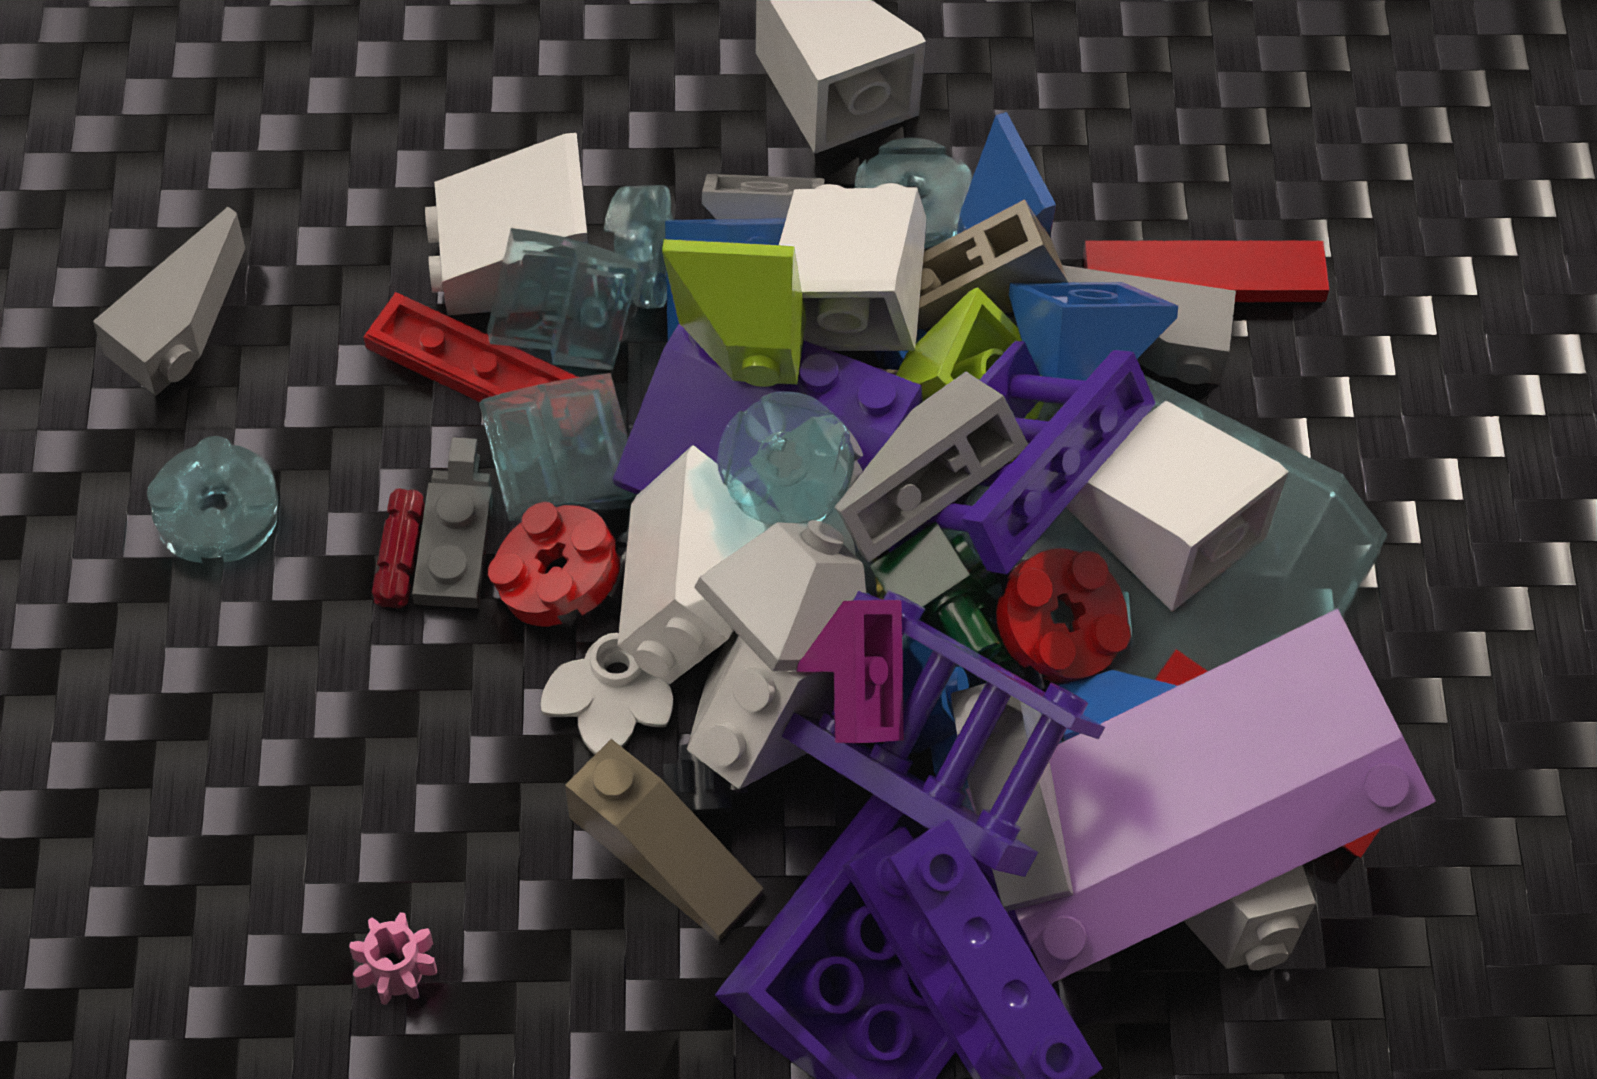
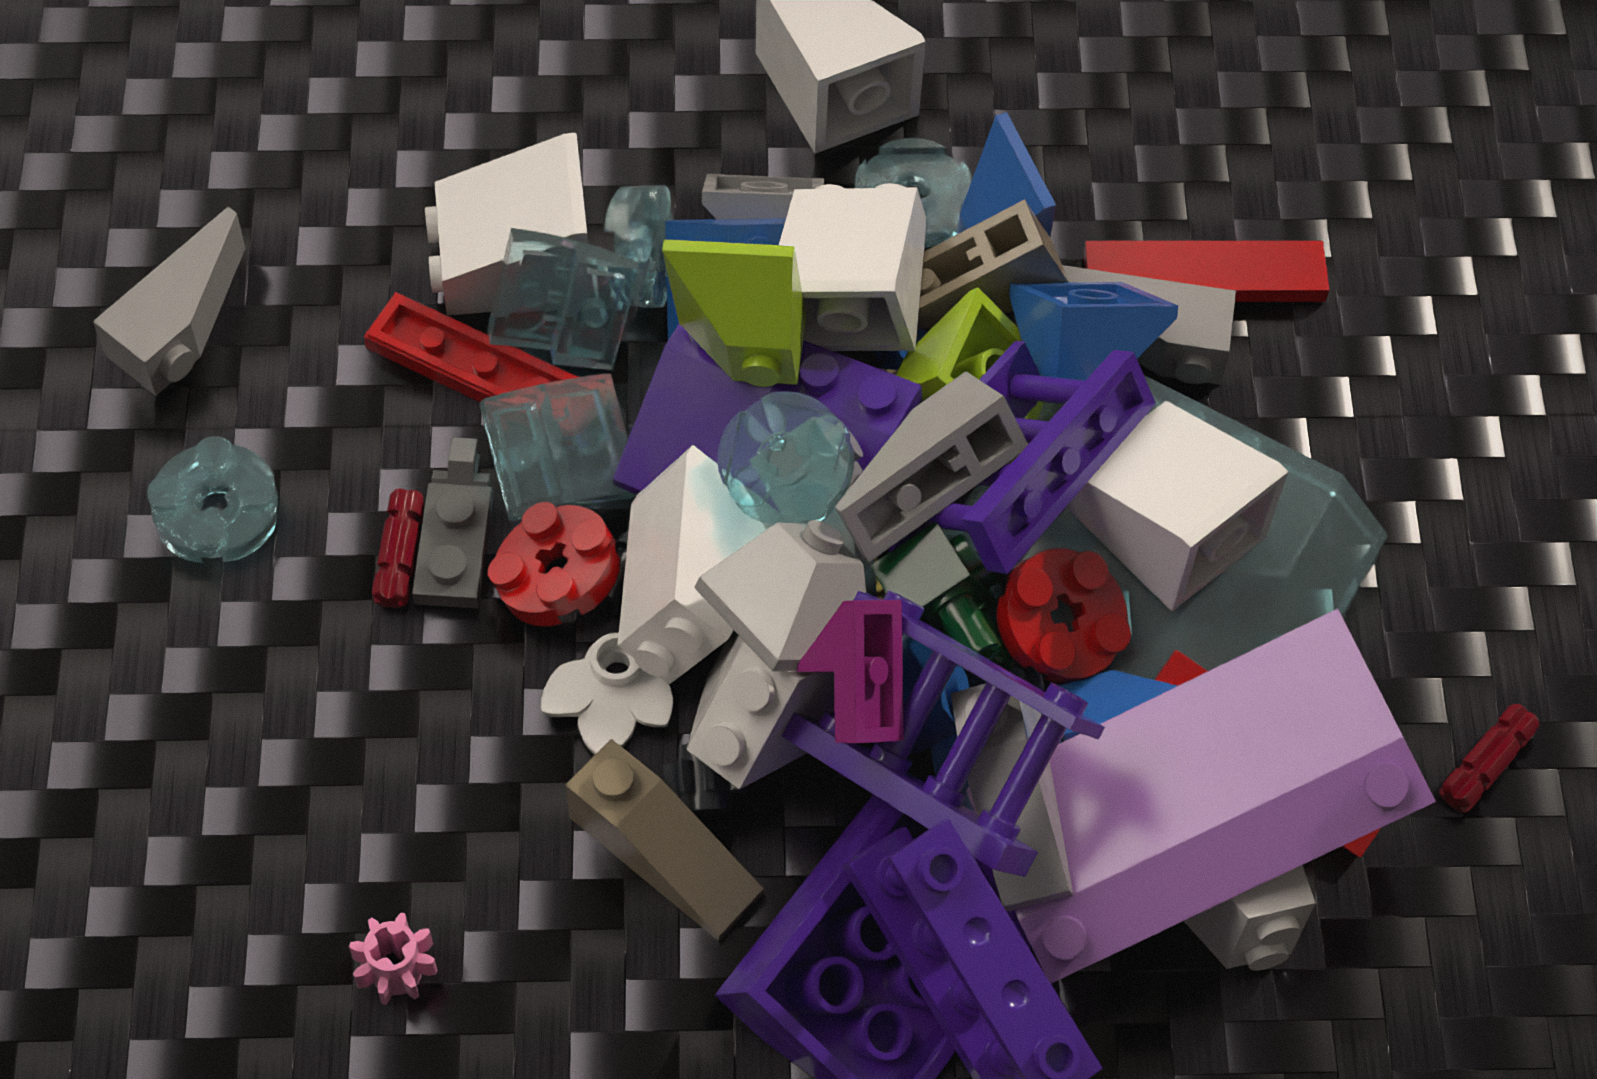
none -> dark red axle [1439,704,1539,813]

